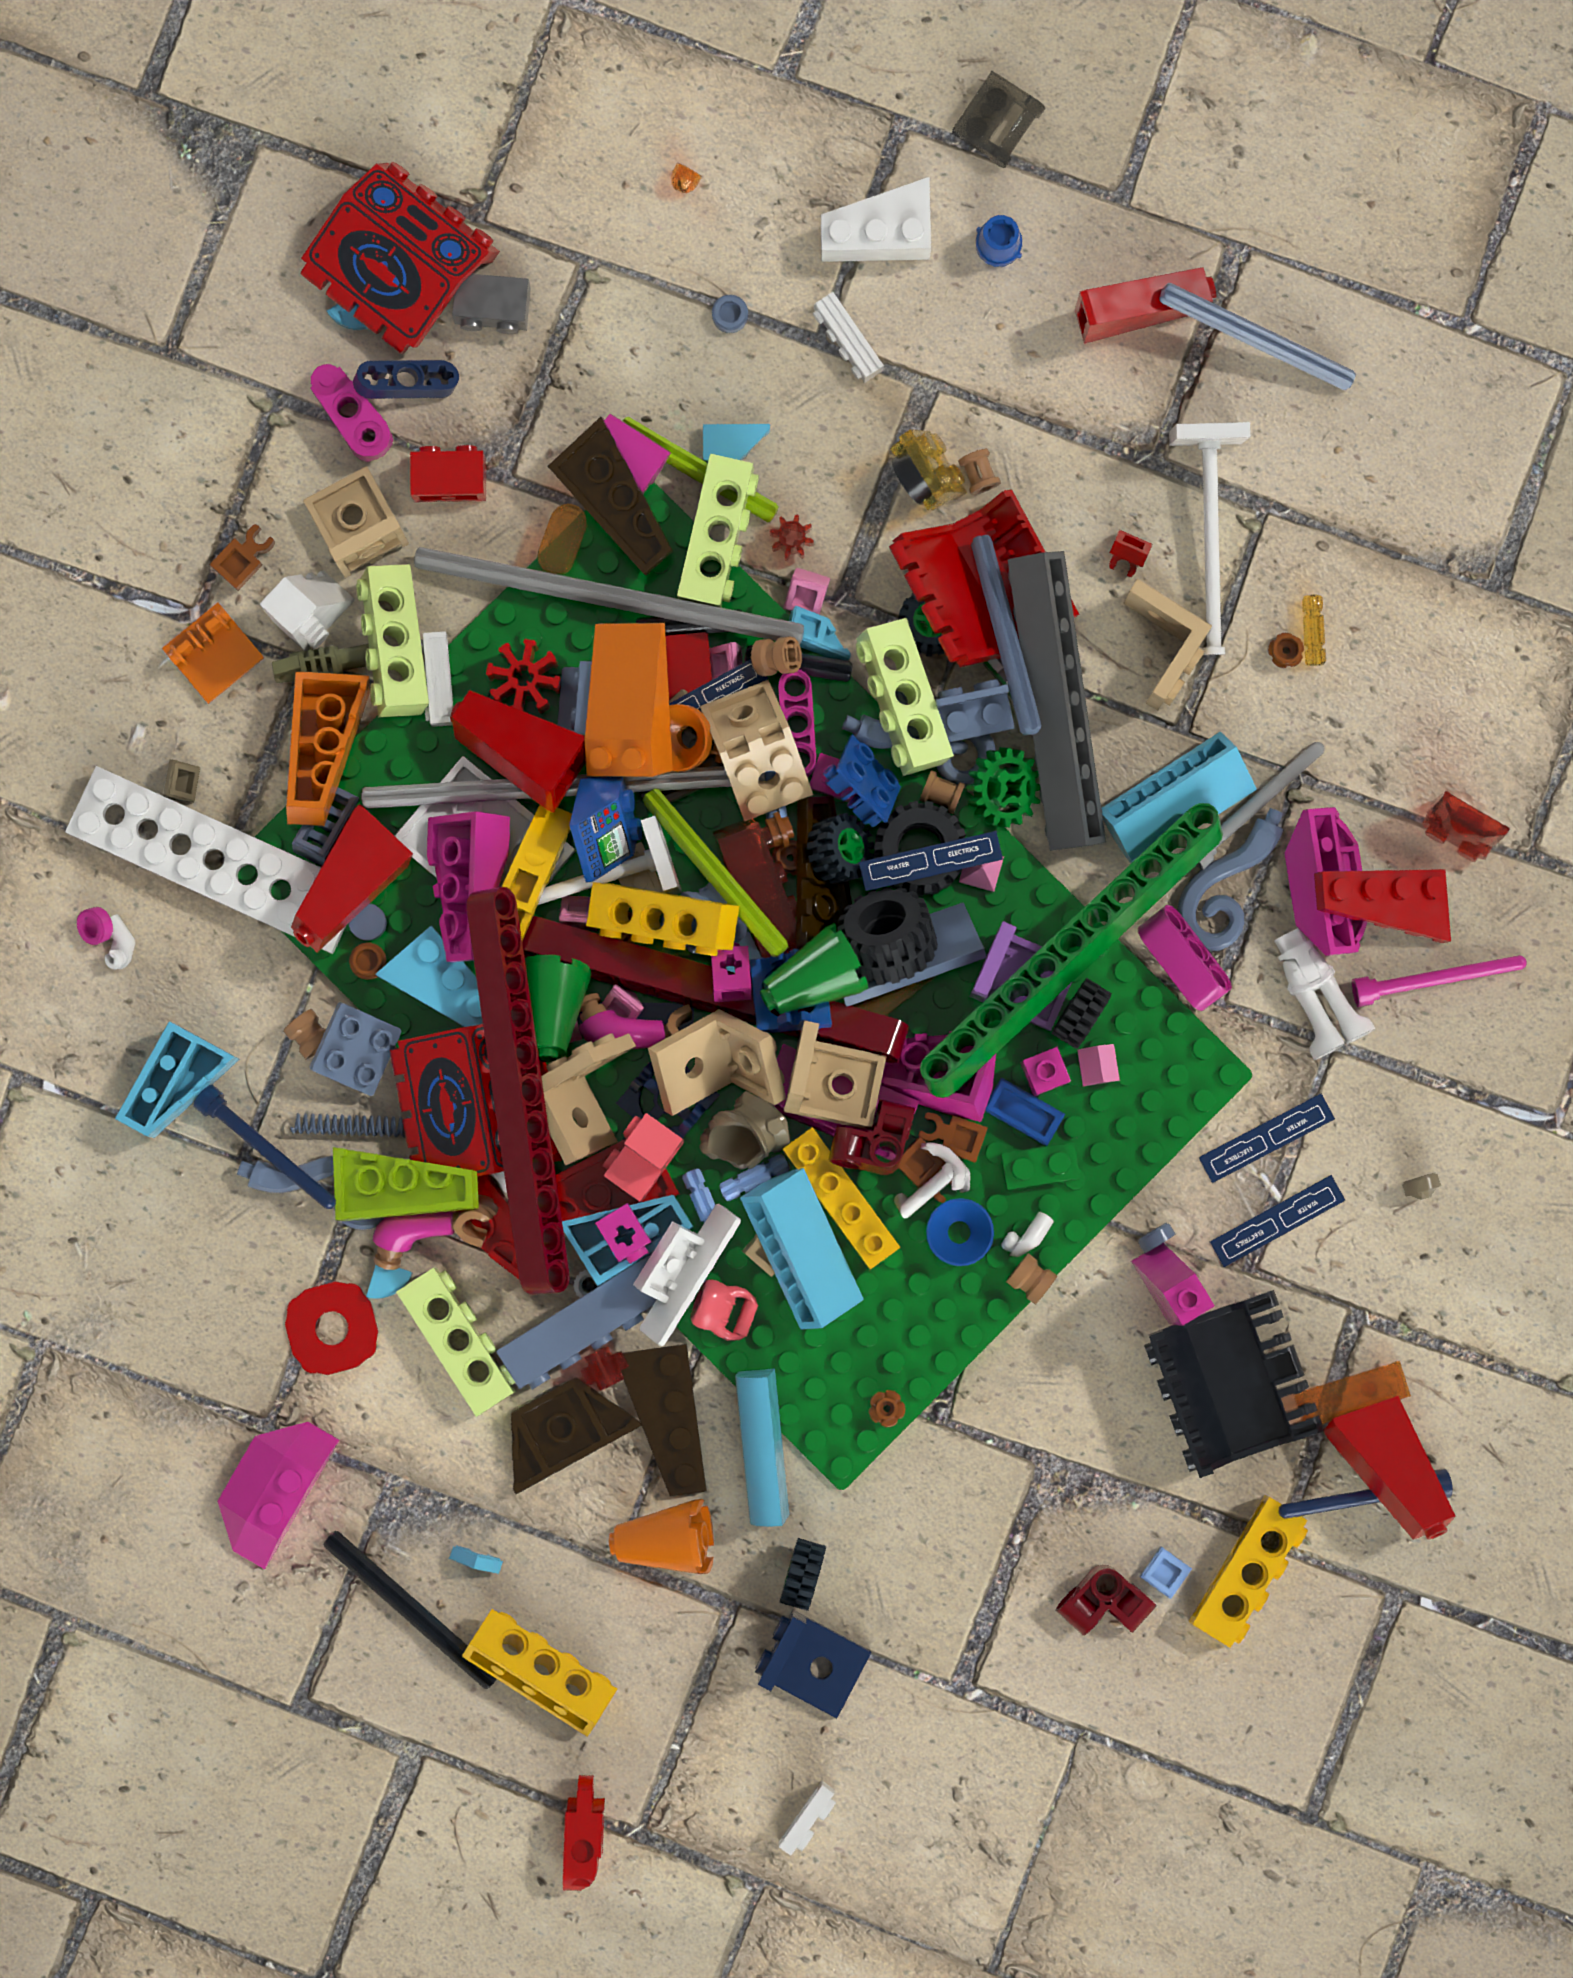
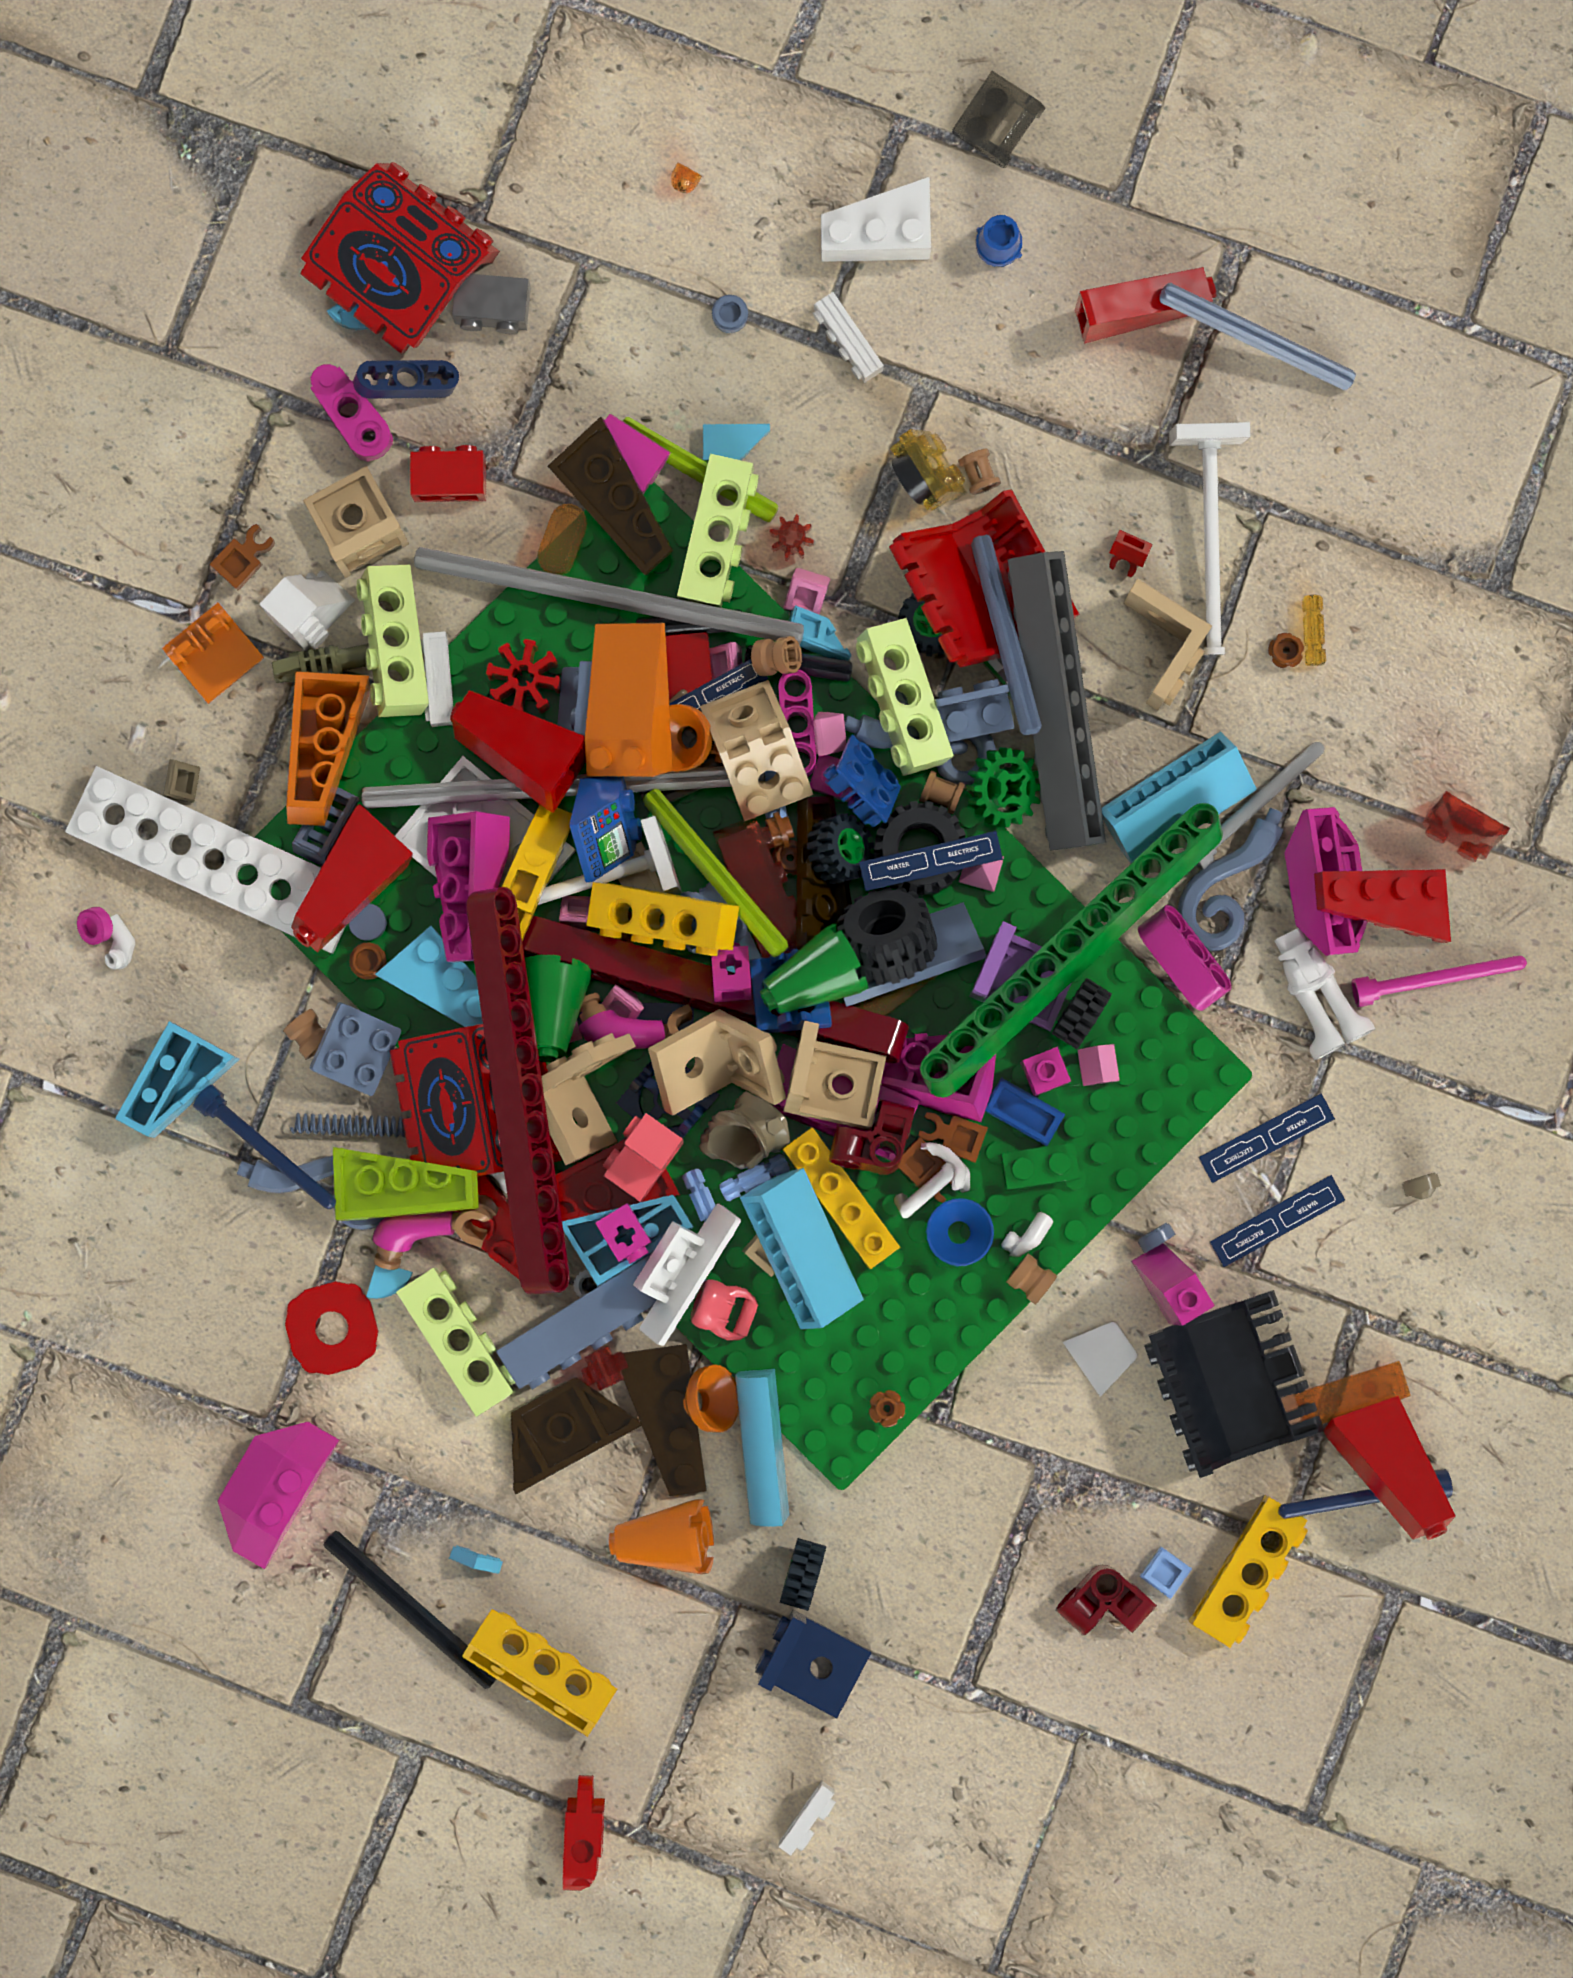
none -> orange piece [683,1365,739,1433]
none -> bright pink slope [813,712,847,756]
none -> white sticker [1063,1322,1137,1397]

